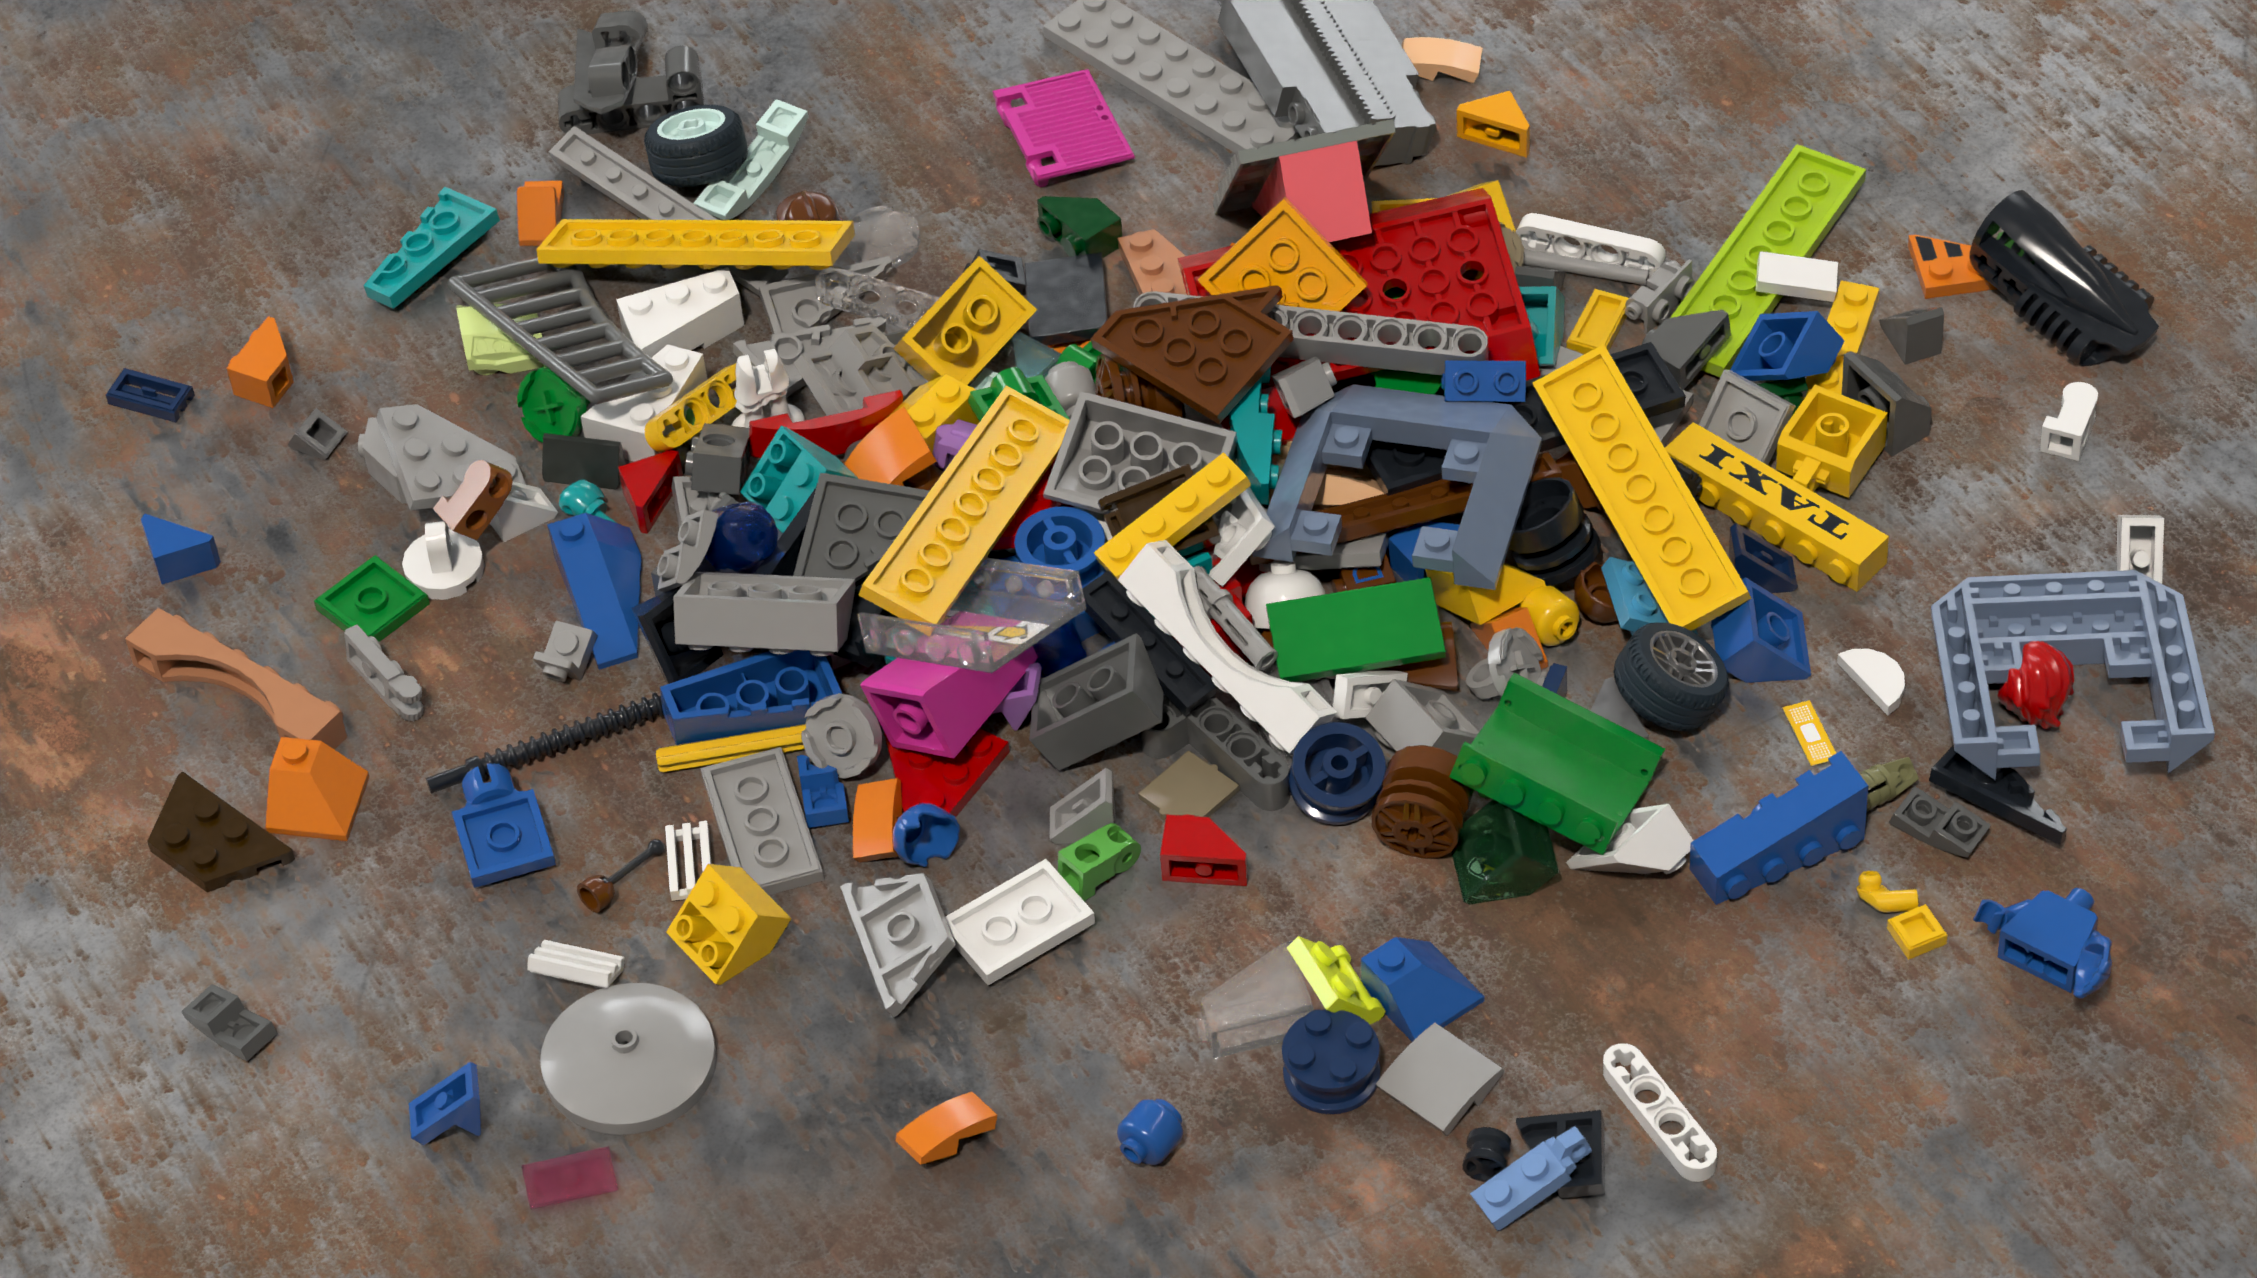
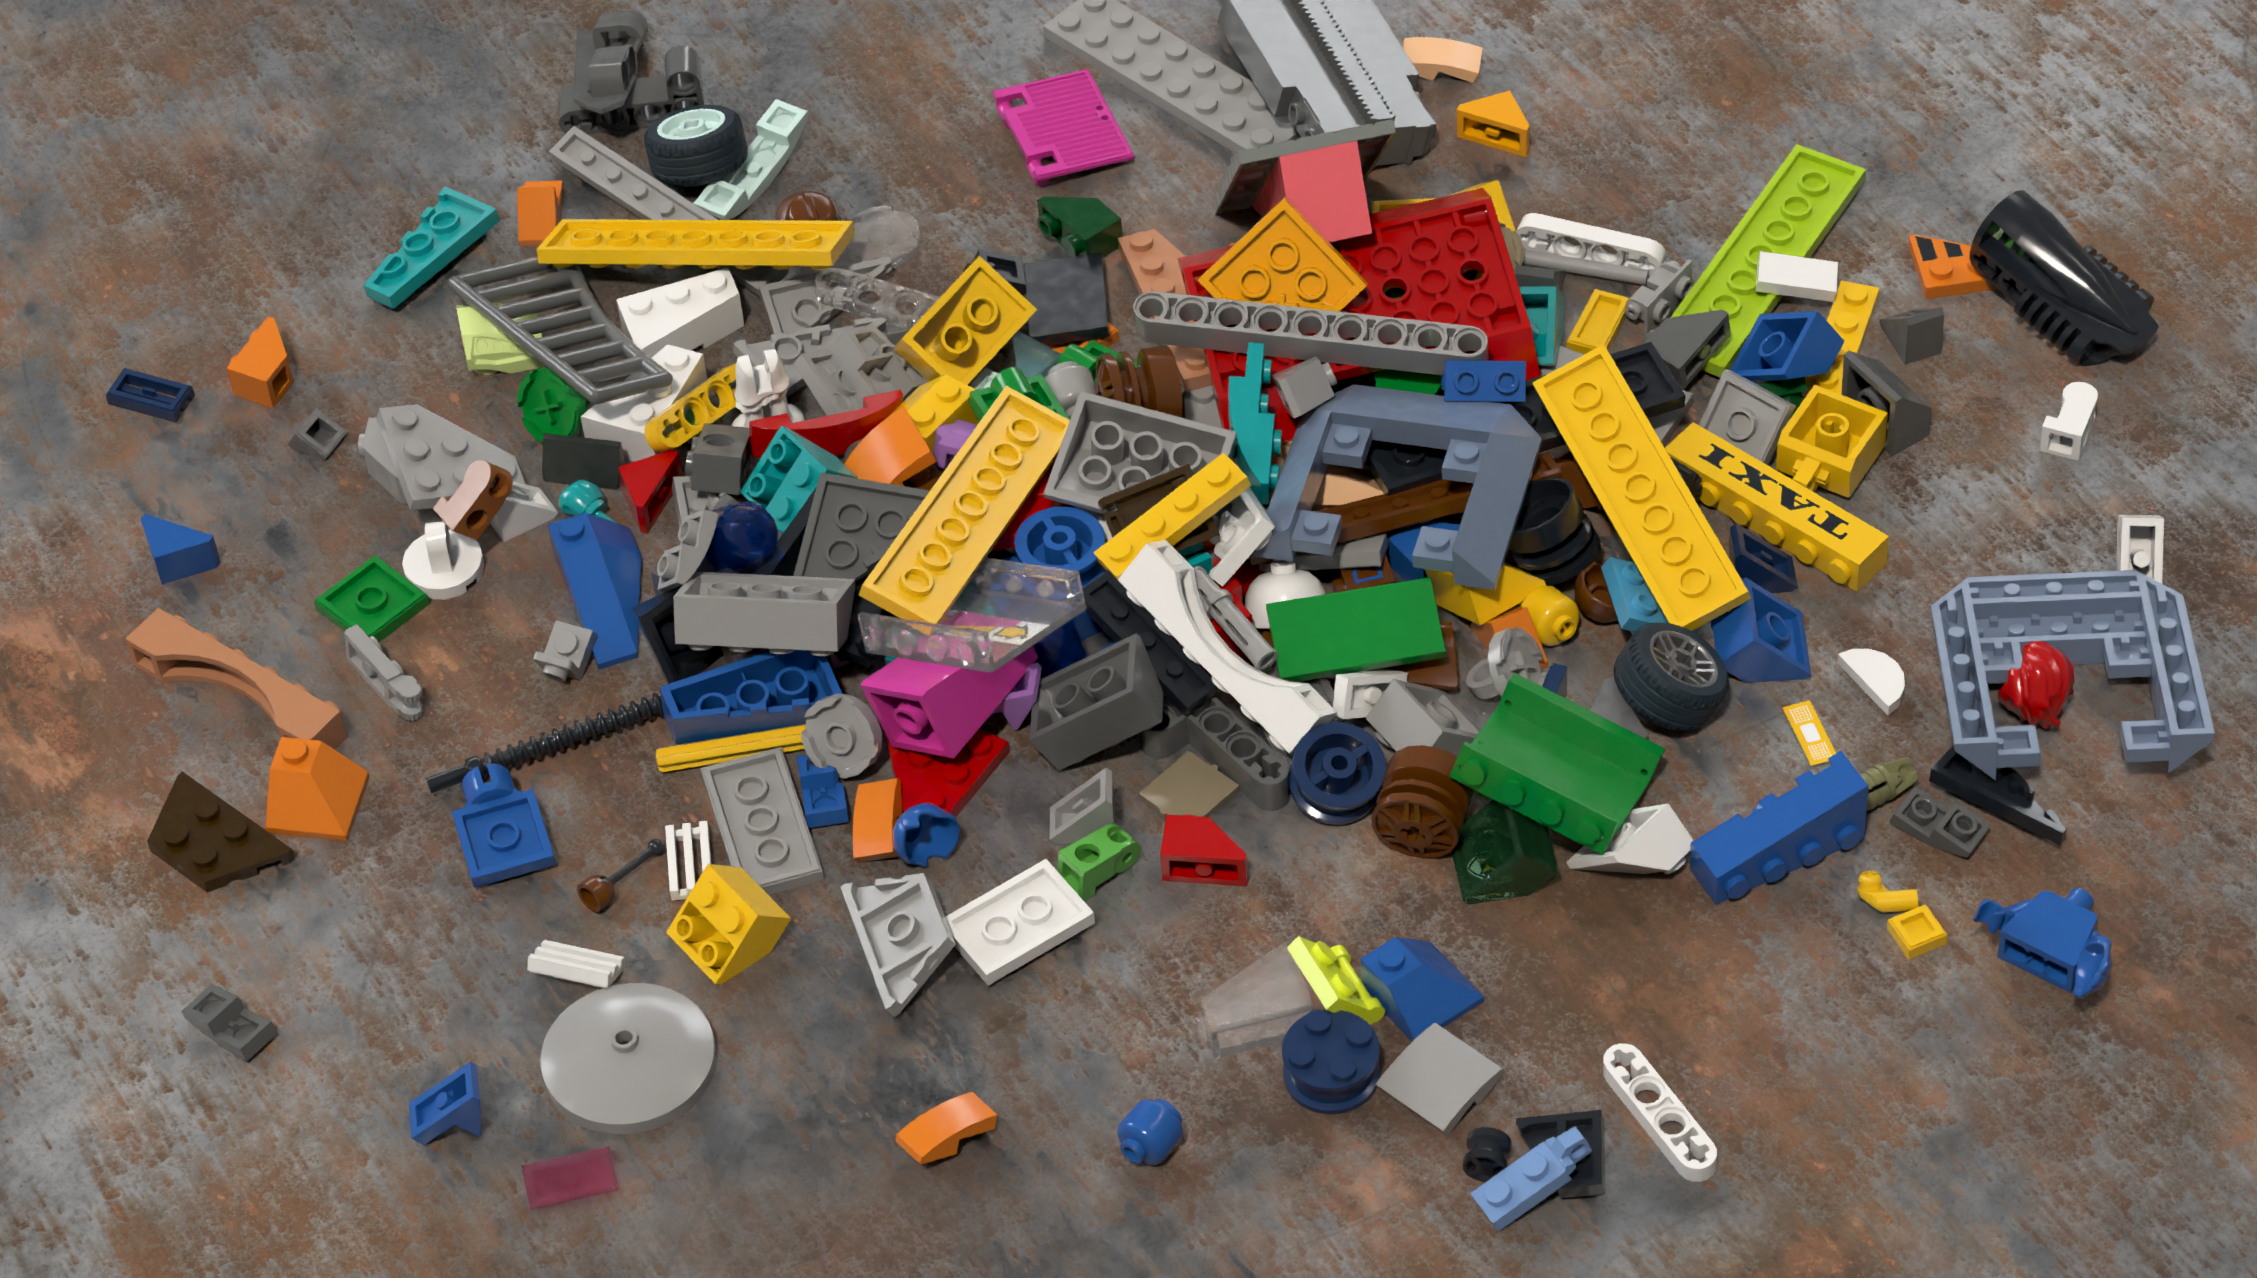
reddish brown wing [1091,285,1294,424] -> none

